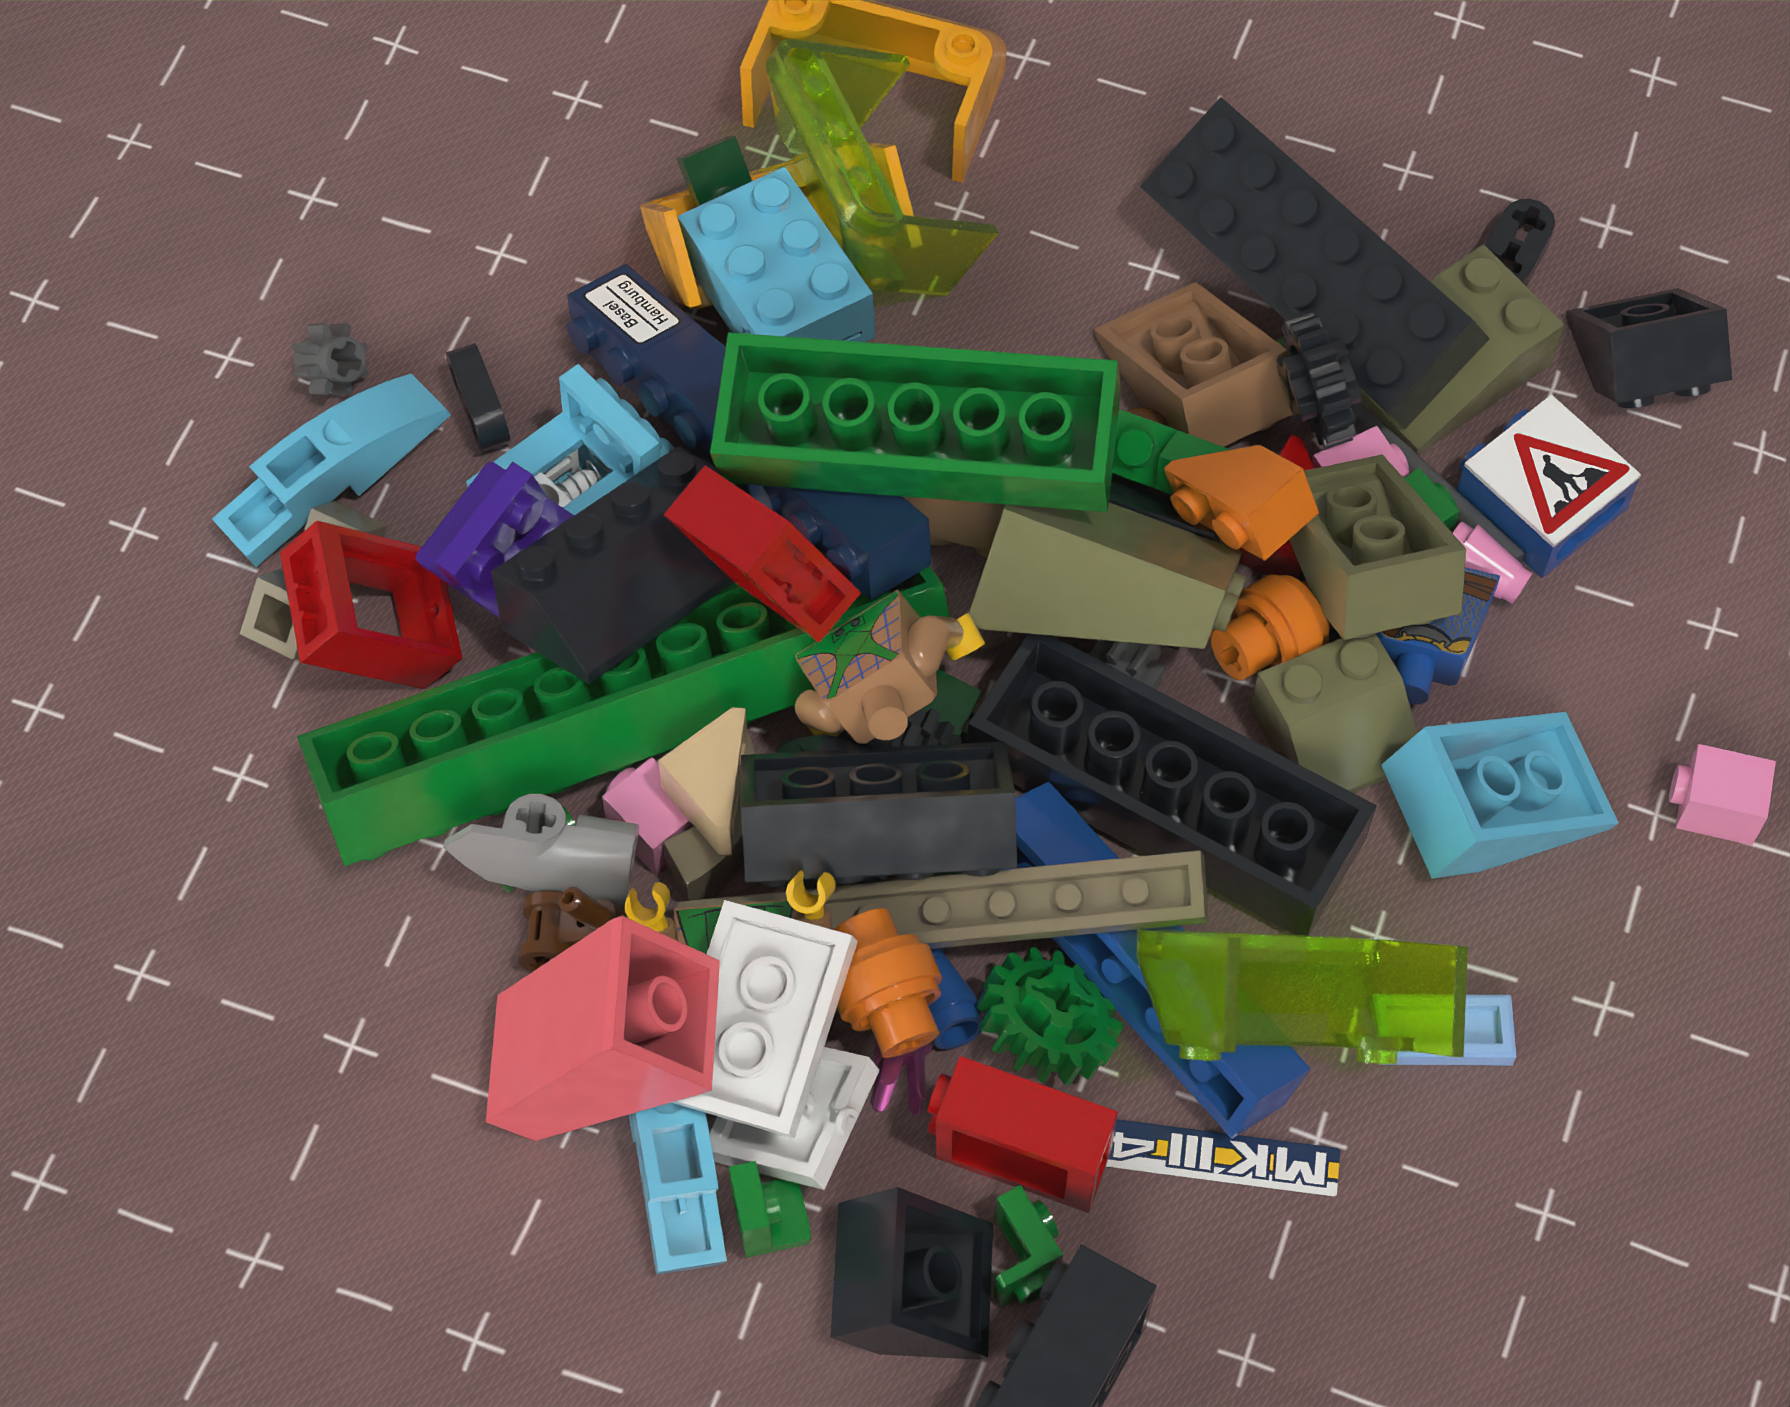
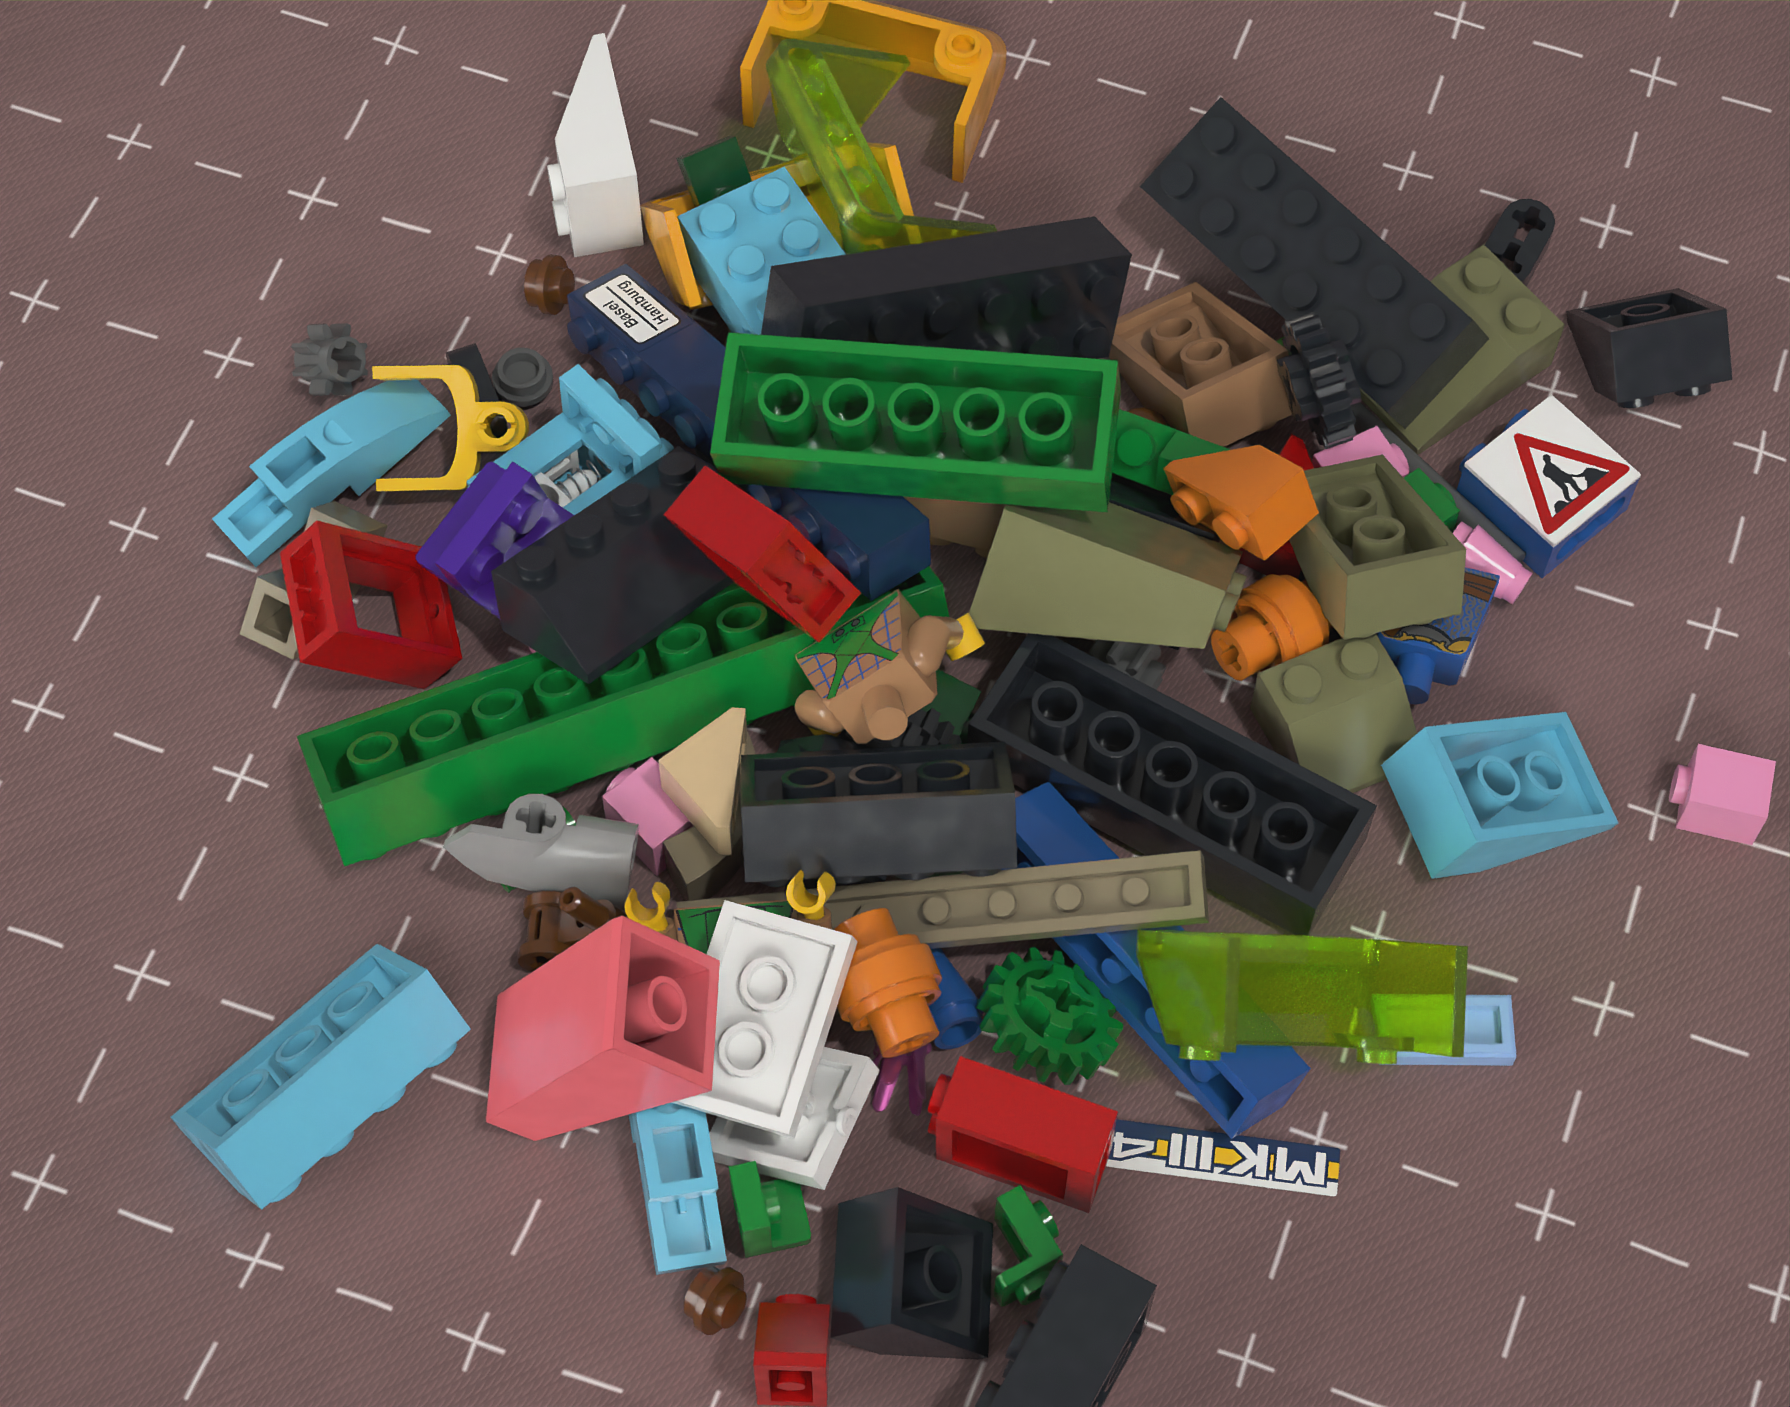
none -> medium azure slope [171,944,471,1210]
none -> yellow piece [372,365,529,491]
none -> dark grey plate [492,347,553,407]
none -> reddish brown plate [524,254,575,315]
none -> white slope [547,33,644,257]
none -> reddish brown plate [684,1266,747,1335]
none -> red slope [753,1294,831,1407]
none -> black brick [761,216,1132,359]

